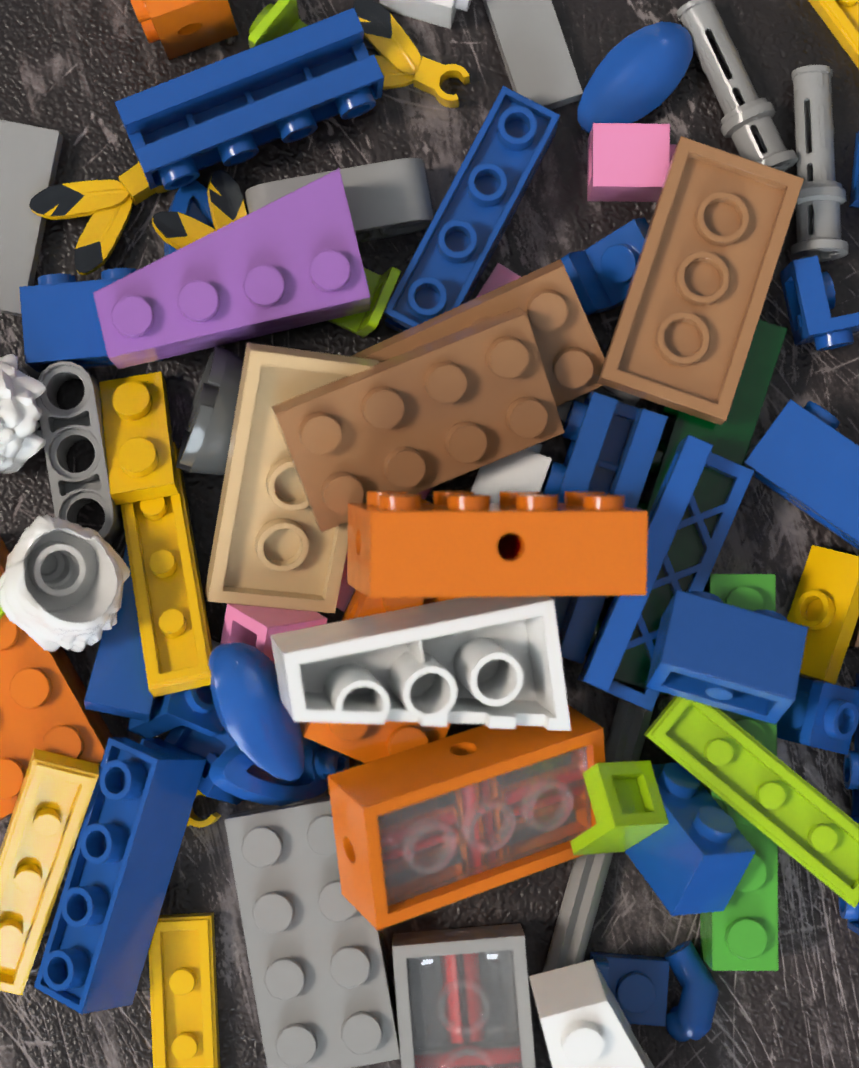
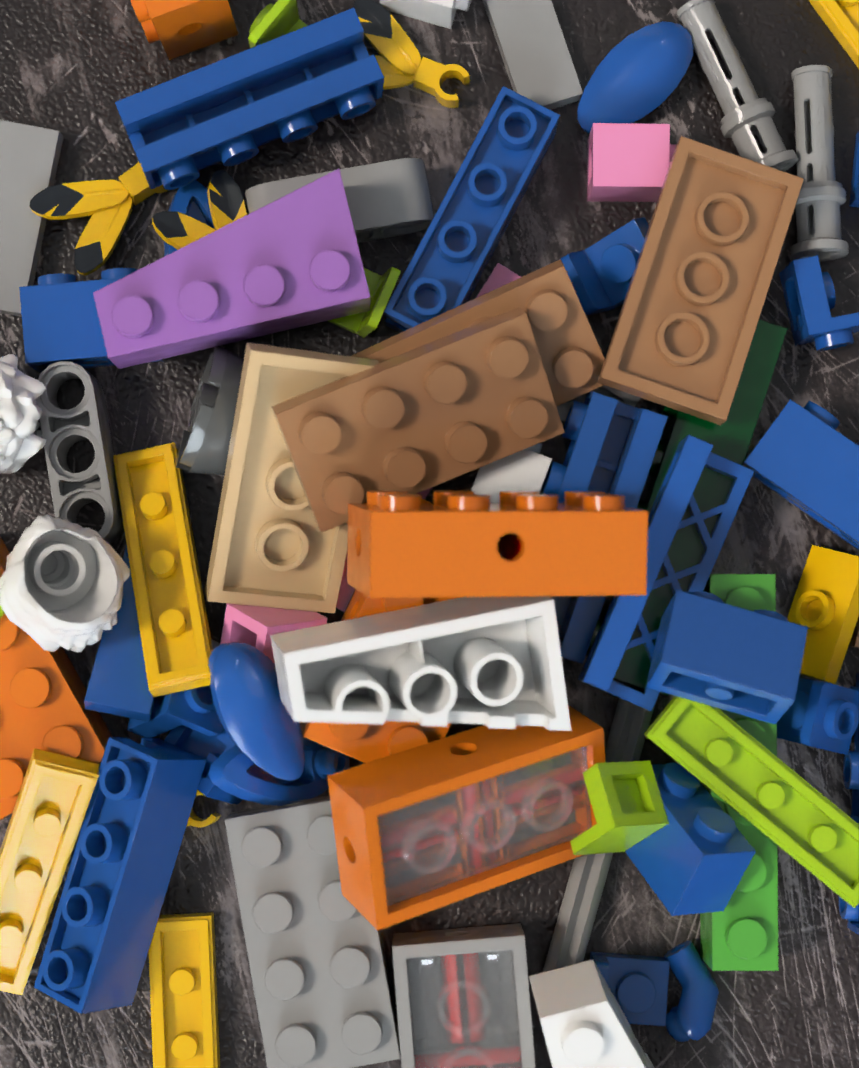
yellow plate [99,371,179,505] -> none

